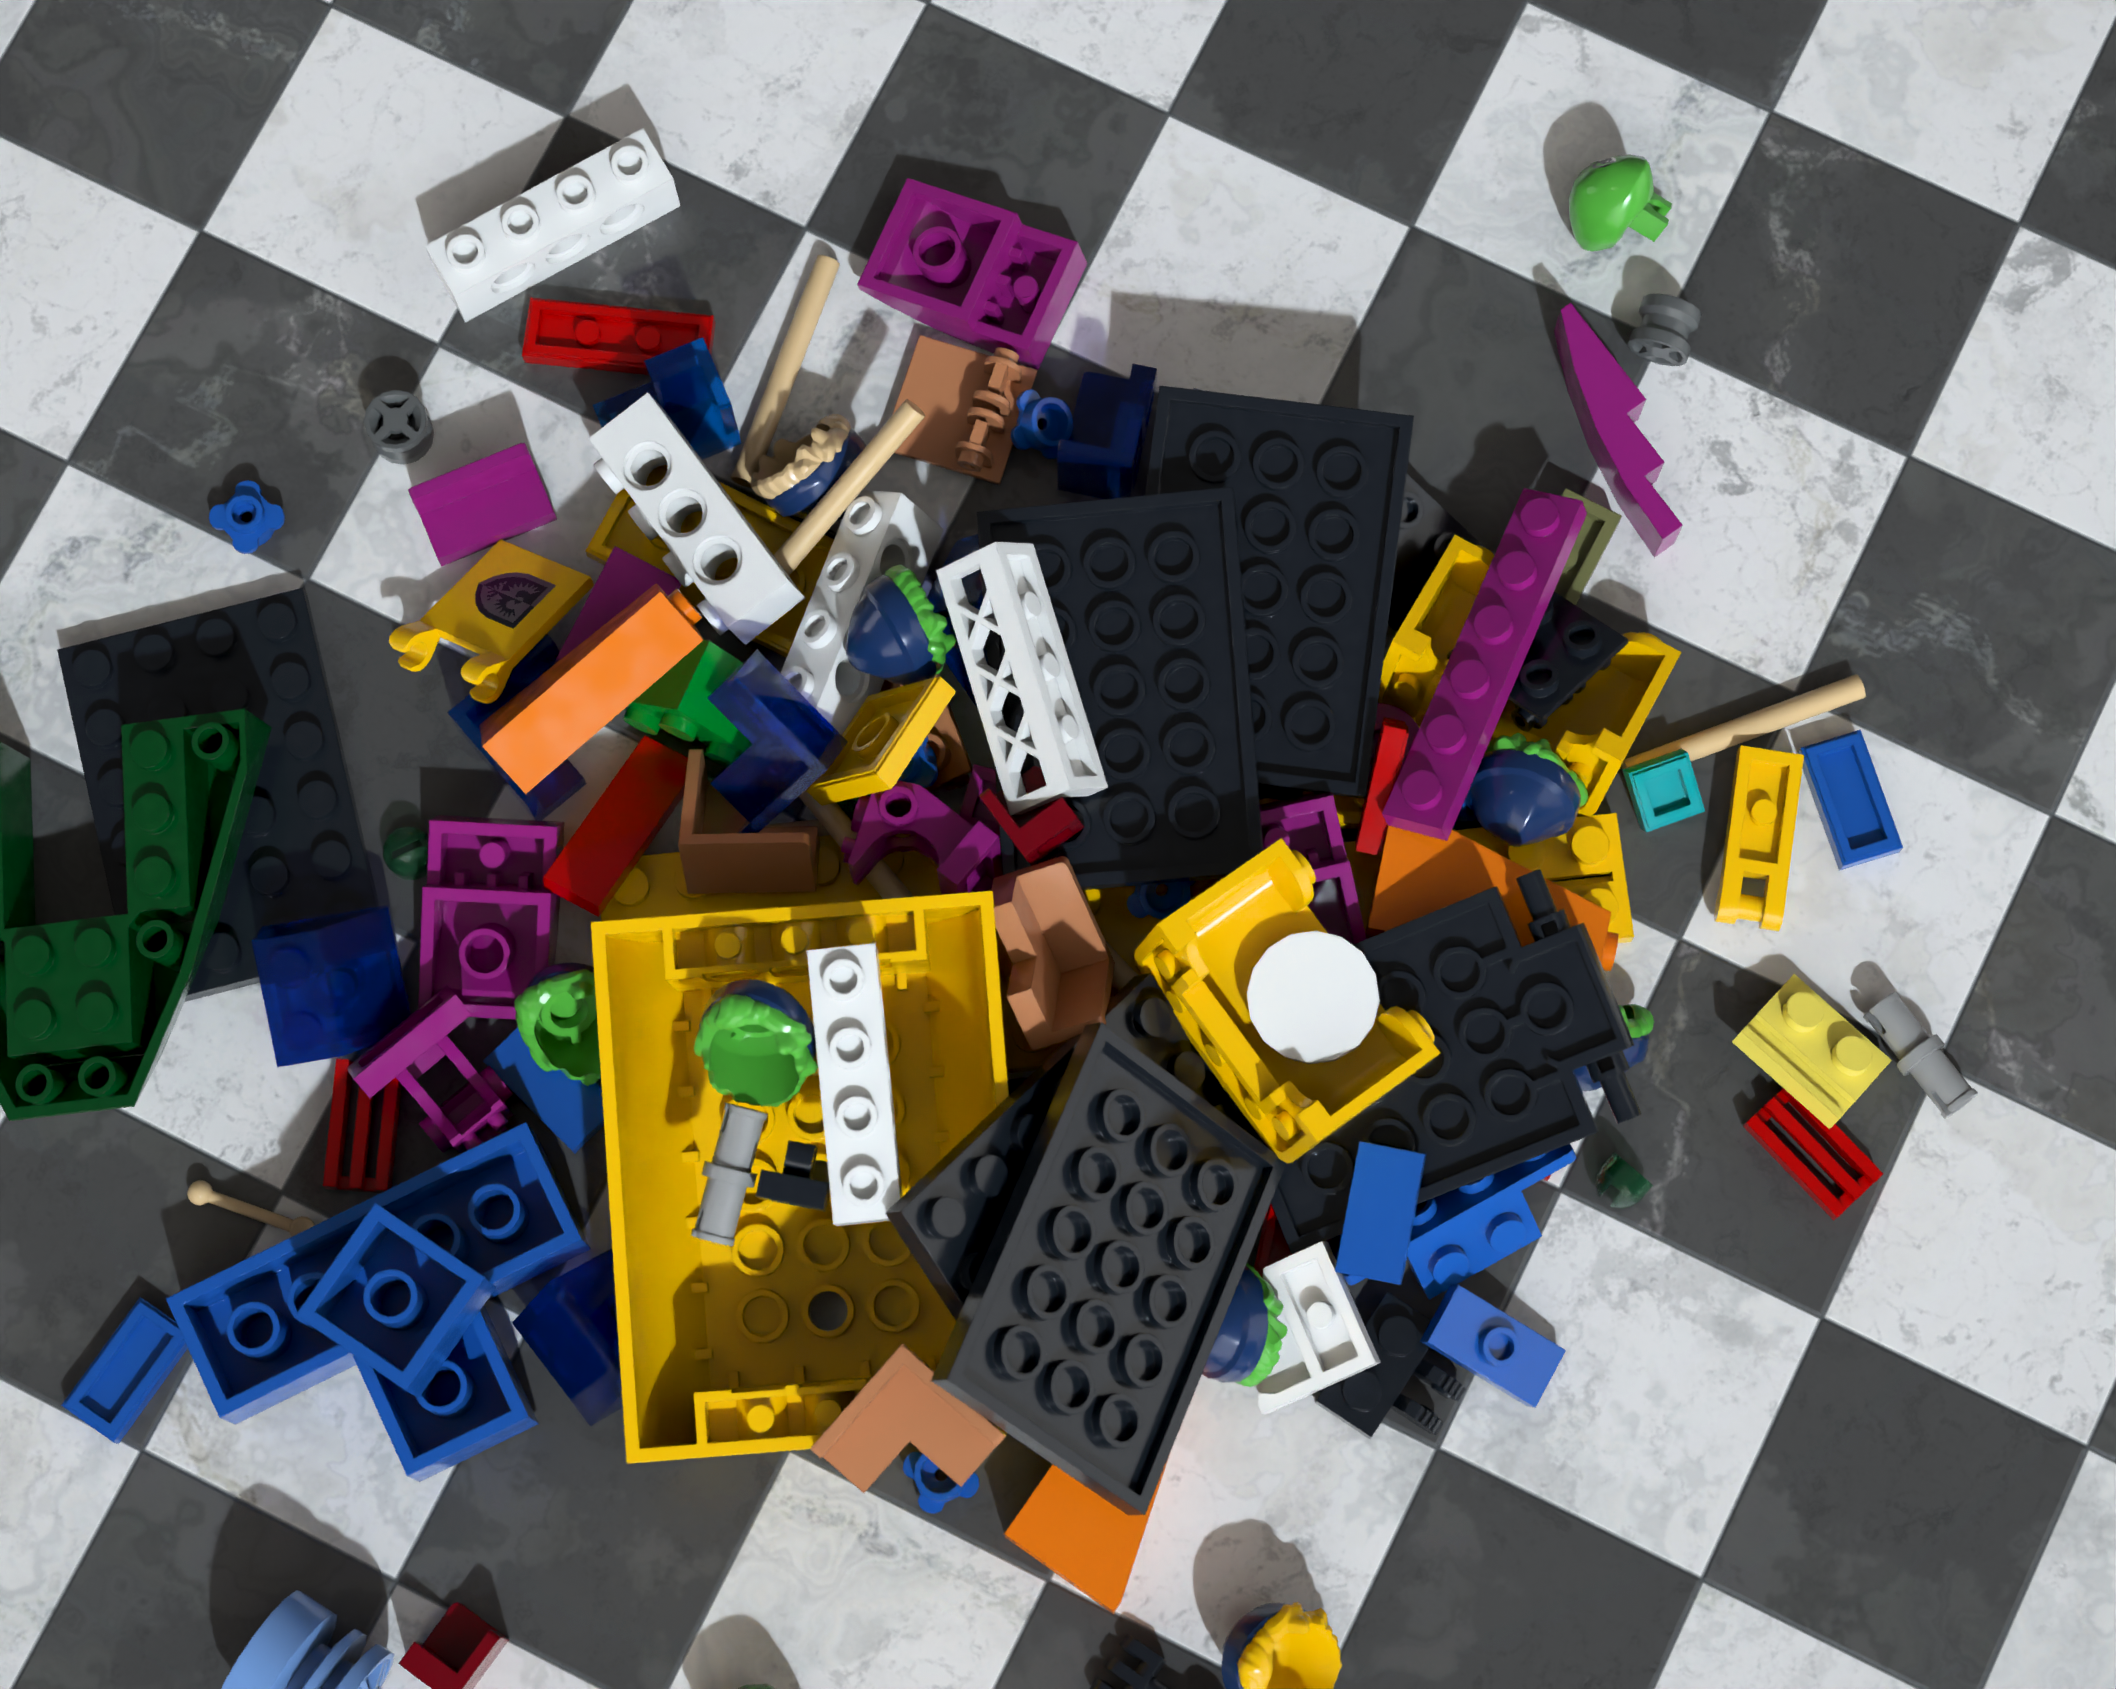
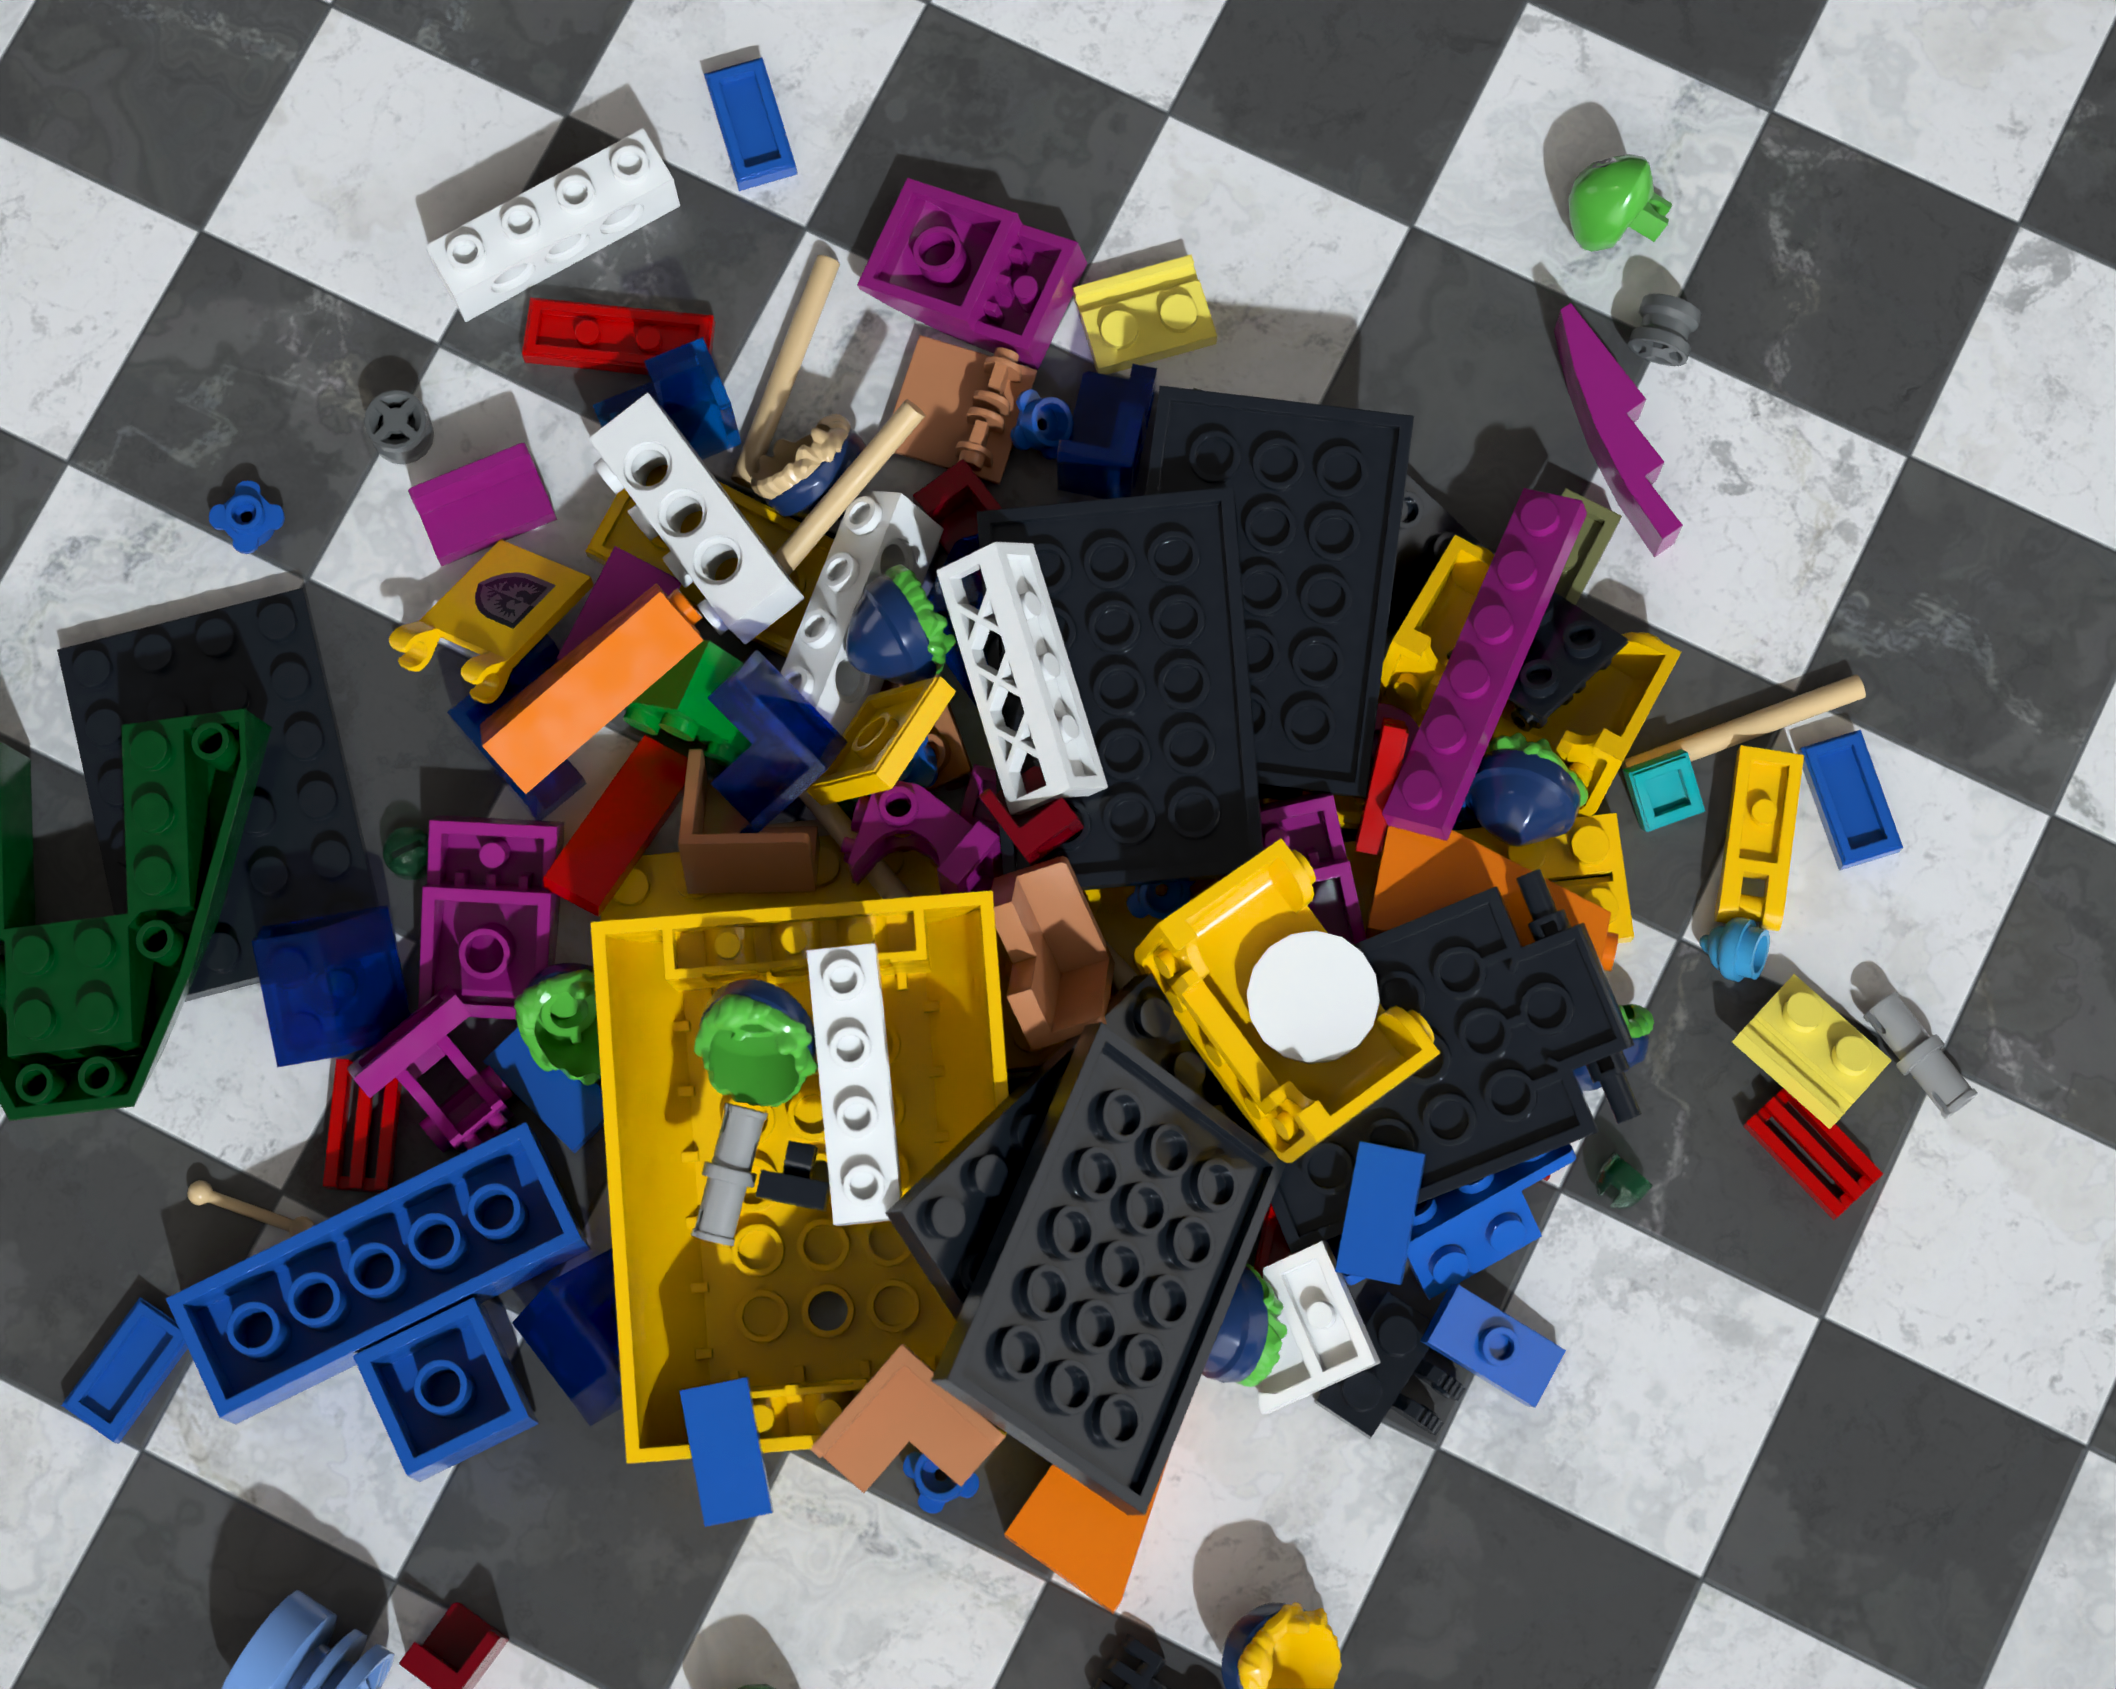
blue brick [296,1203,496,1398] -> none
none -> blue tile [680,1377,774,1527]
none -> blue tile [704,57,798,191]
none -> dark red panel [913,459,1002,562]
none -> light yellow plate [1073,254,1217,377]
none -> dark azure plate [1699,917,1770,982]

